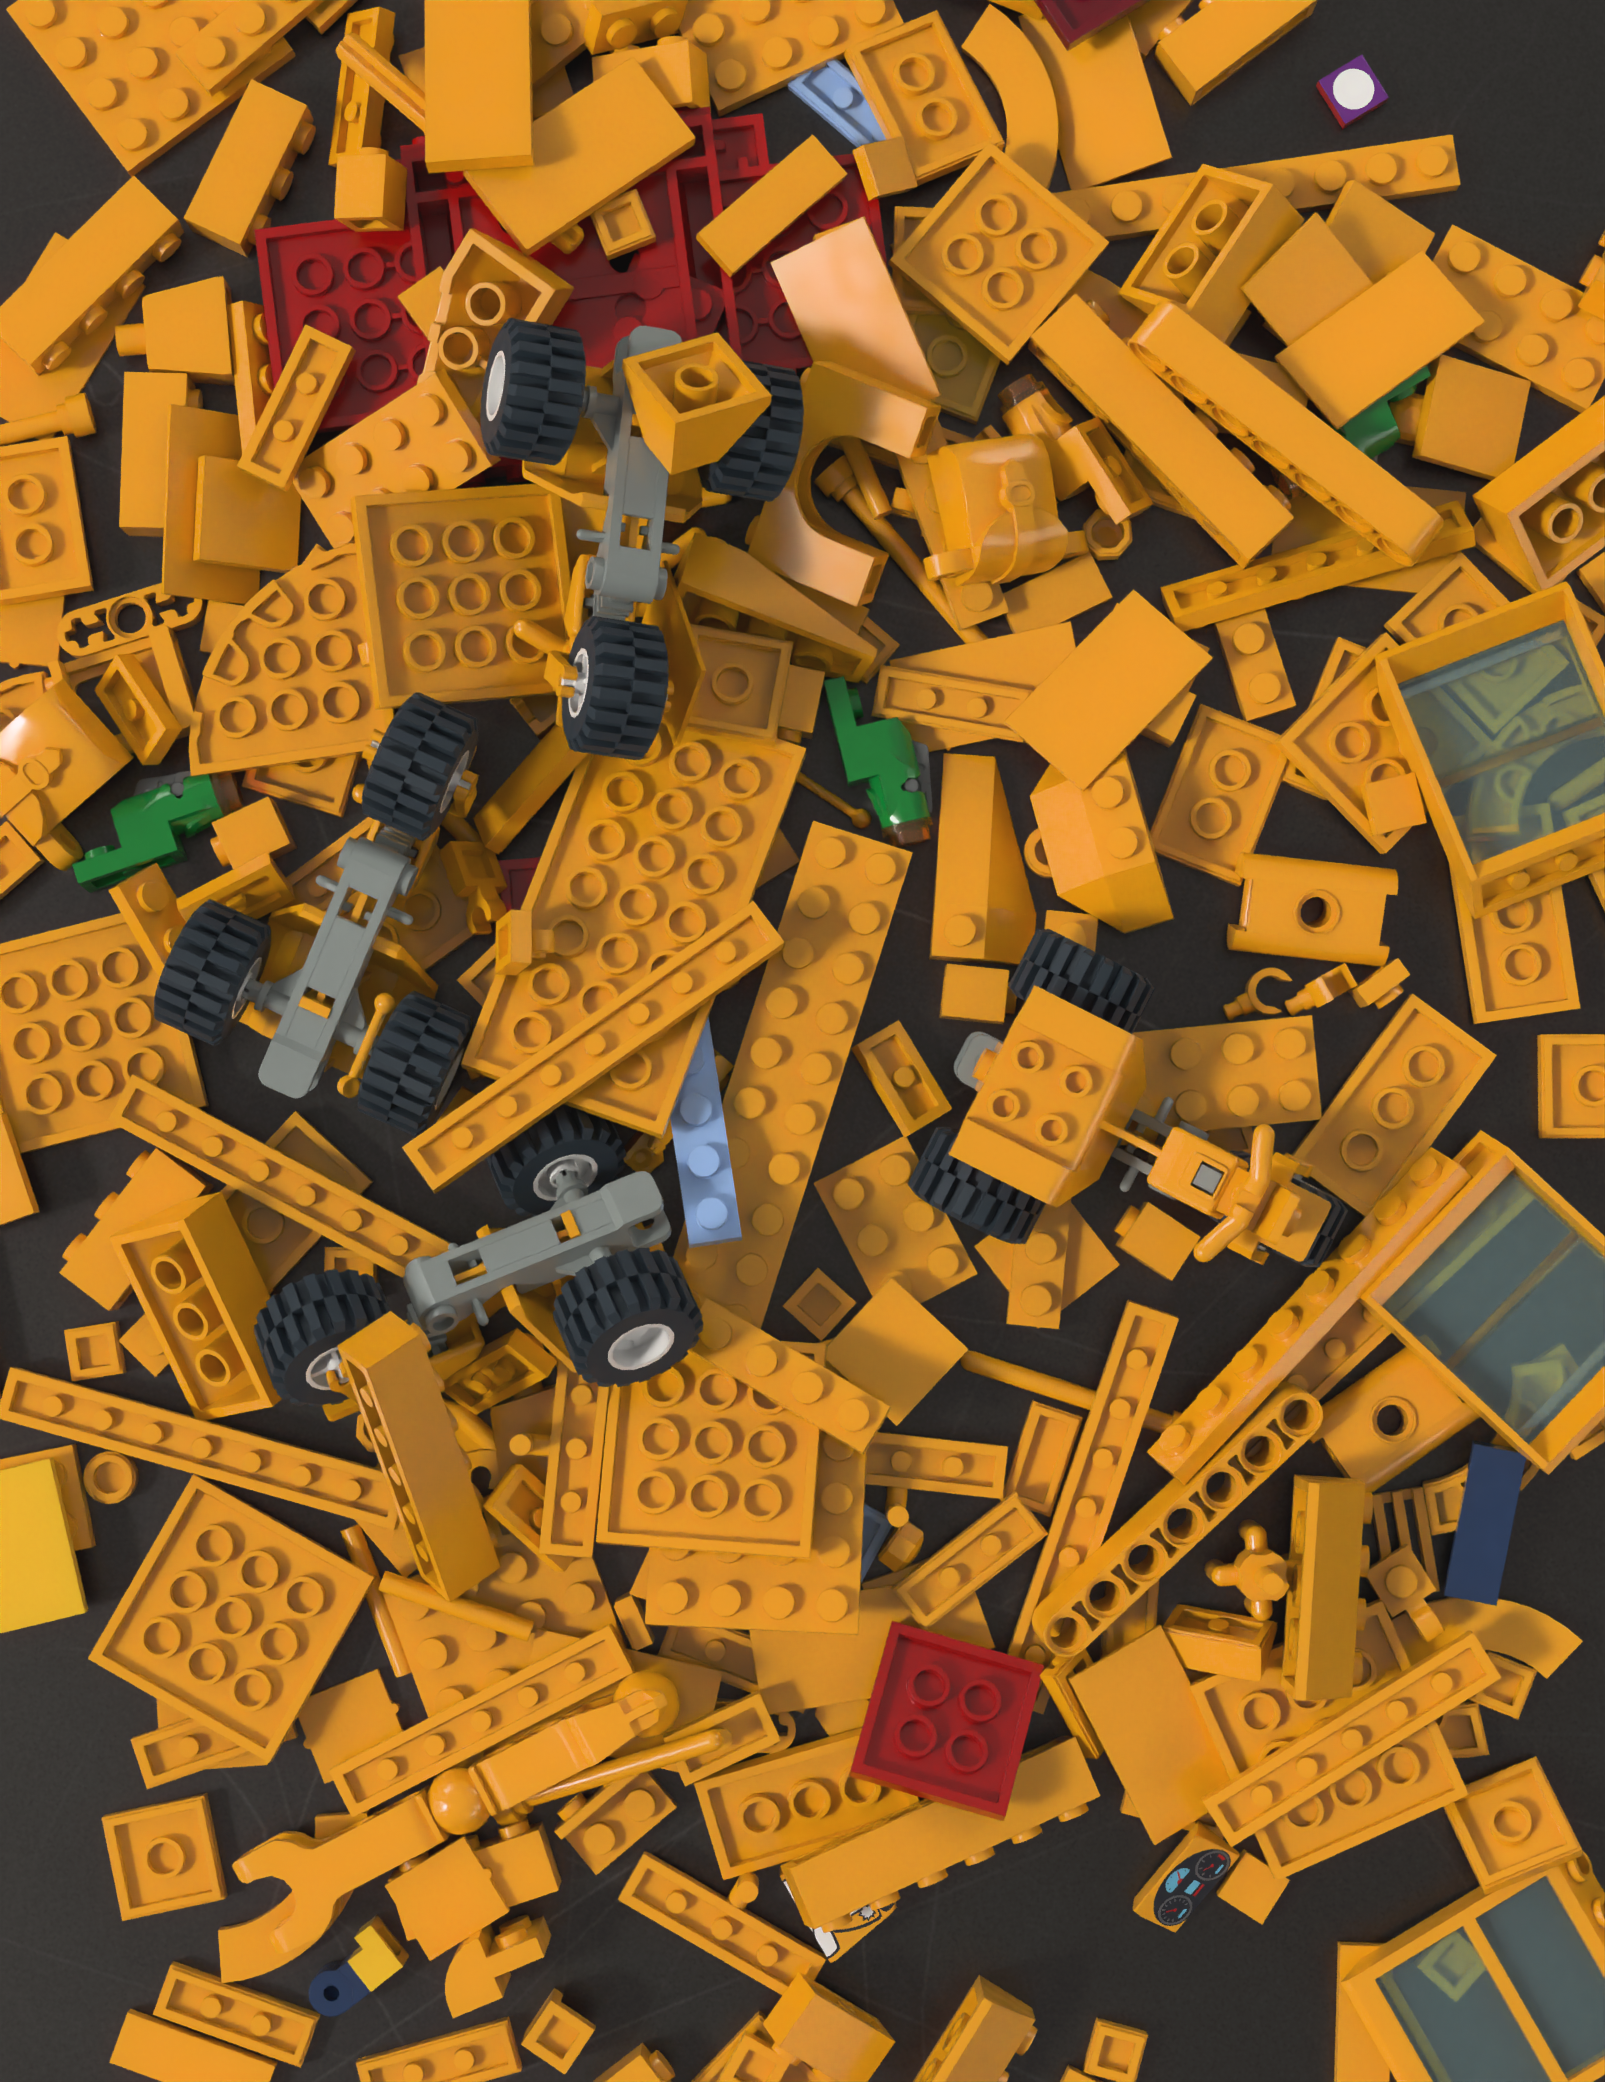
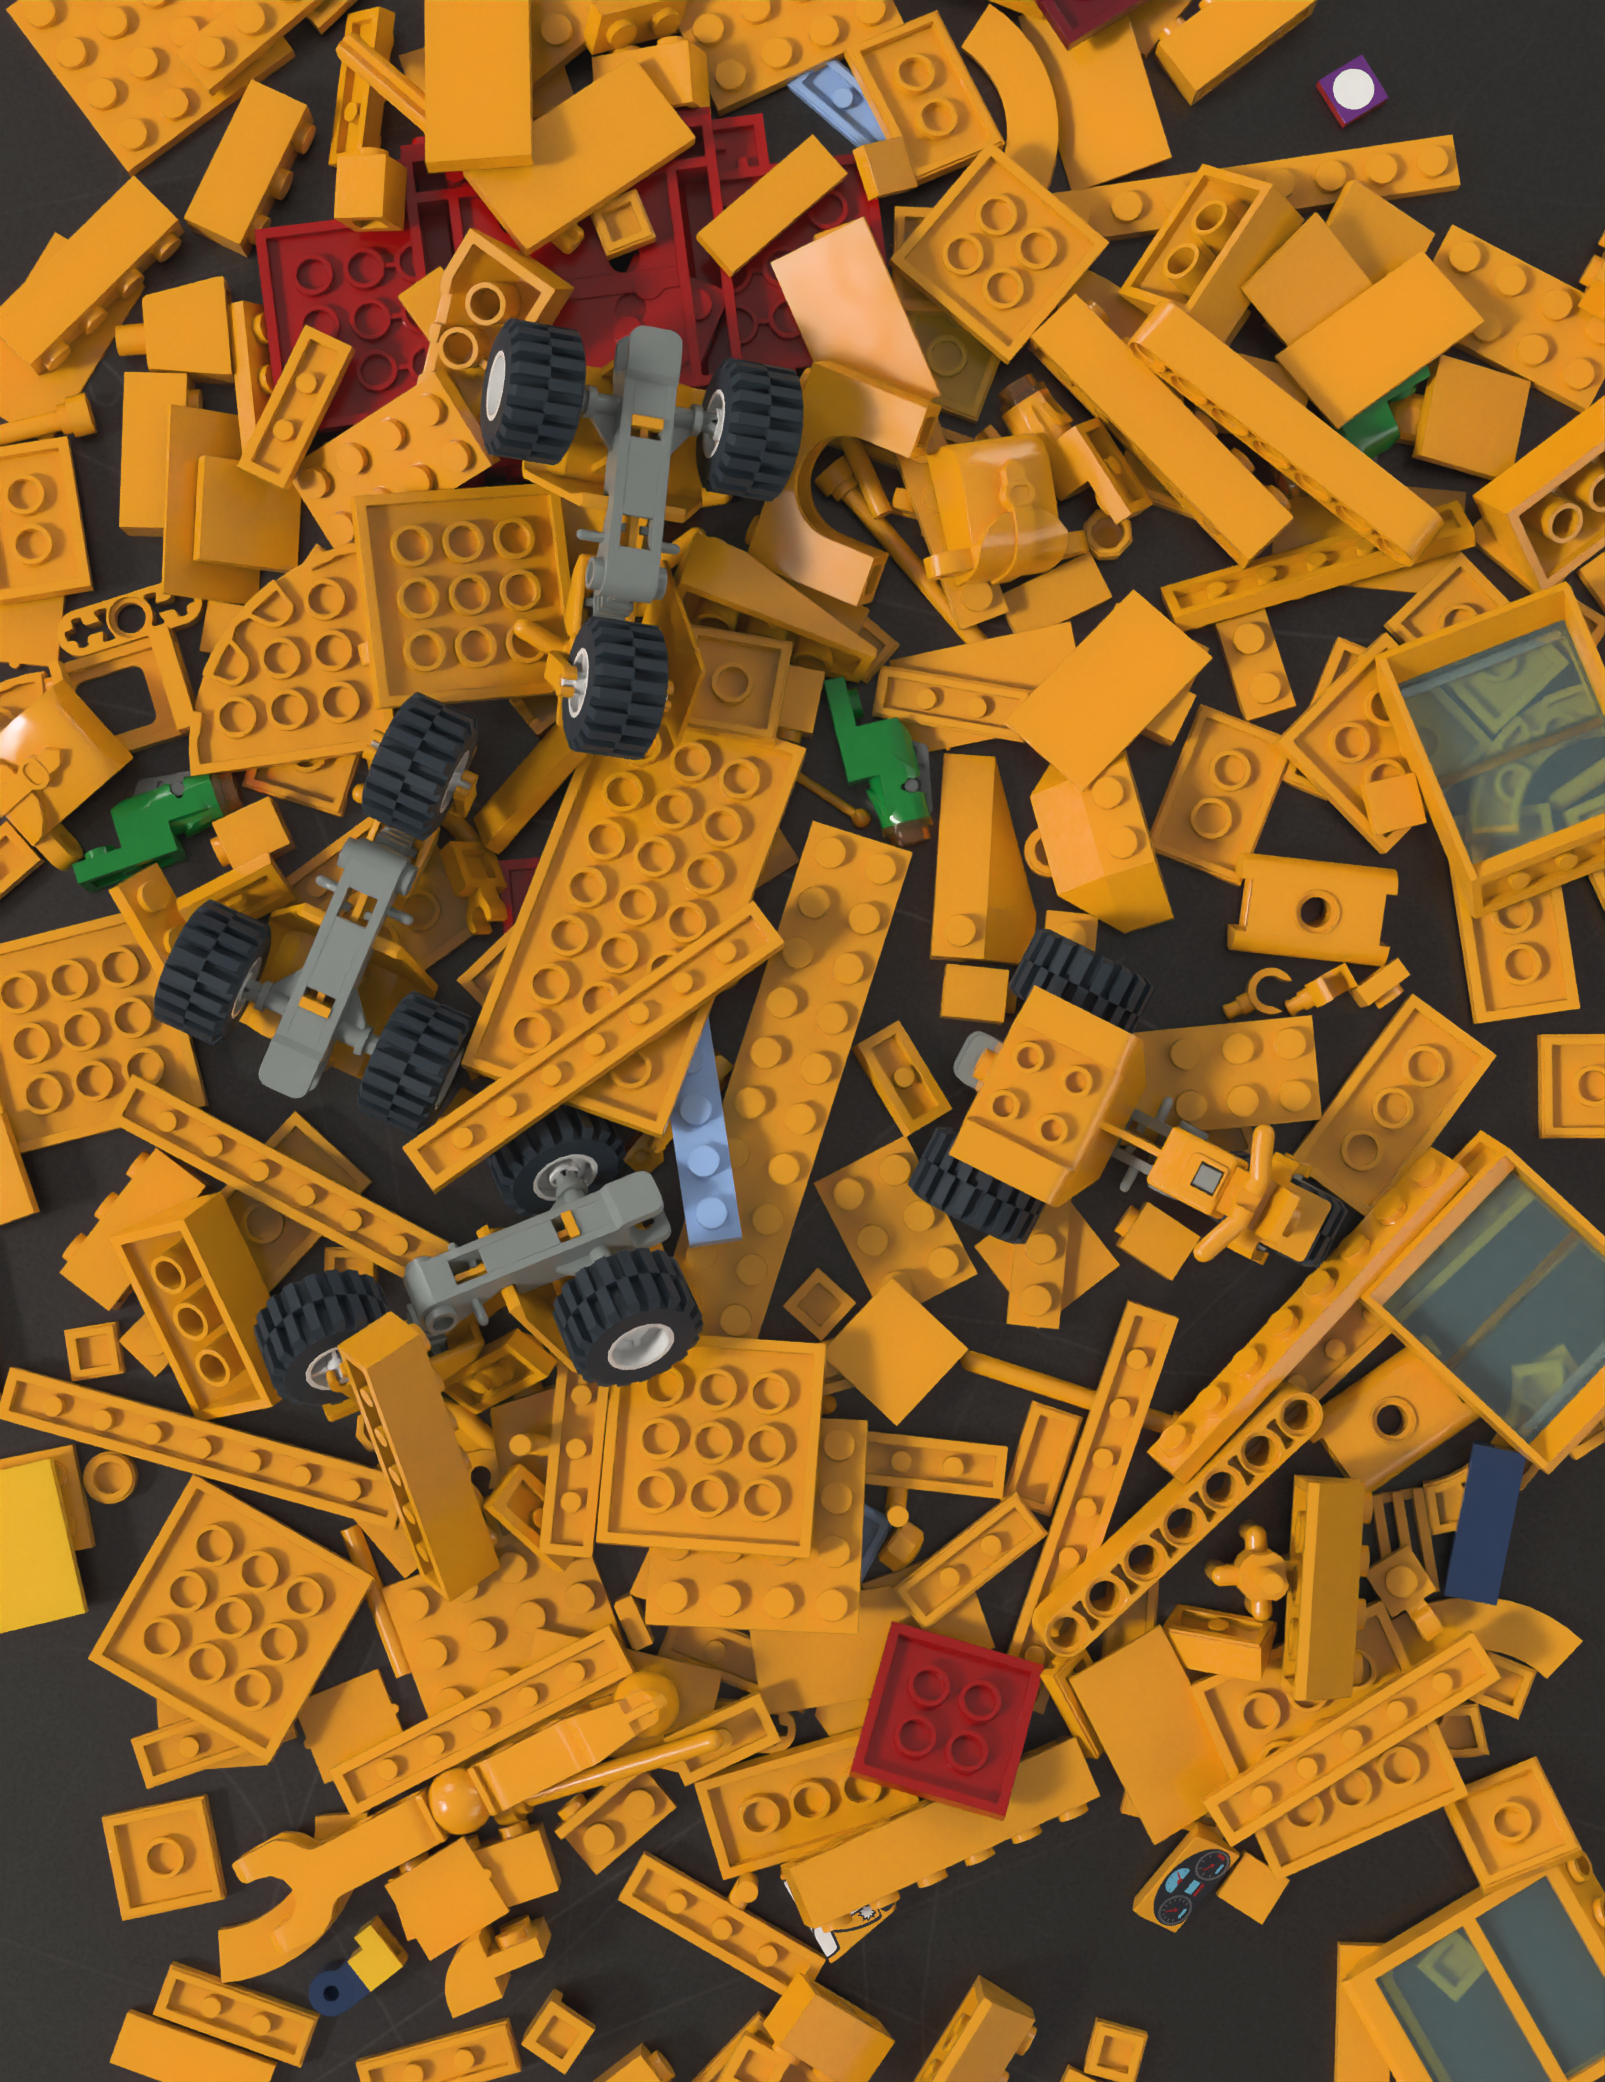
light orange plate [94,654,182,765] -> none
light orange hinge [337,993,395,1098] -> none
light orange bar [379,1571,535,1642] -> none
light orange tile [495,909,554,976] -> none
light orange slope [622,332,772,475] -> none
light orange plate [689,1298,891,1455] -> none

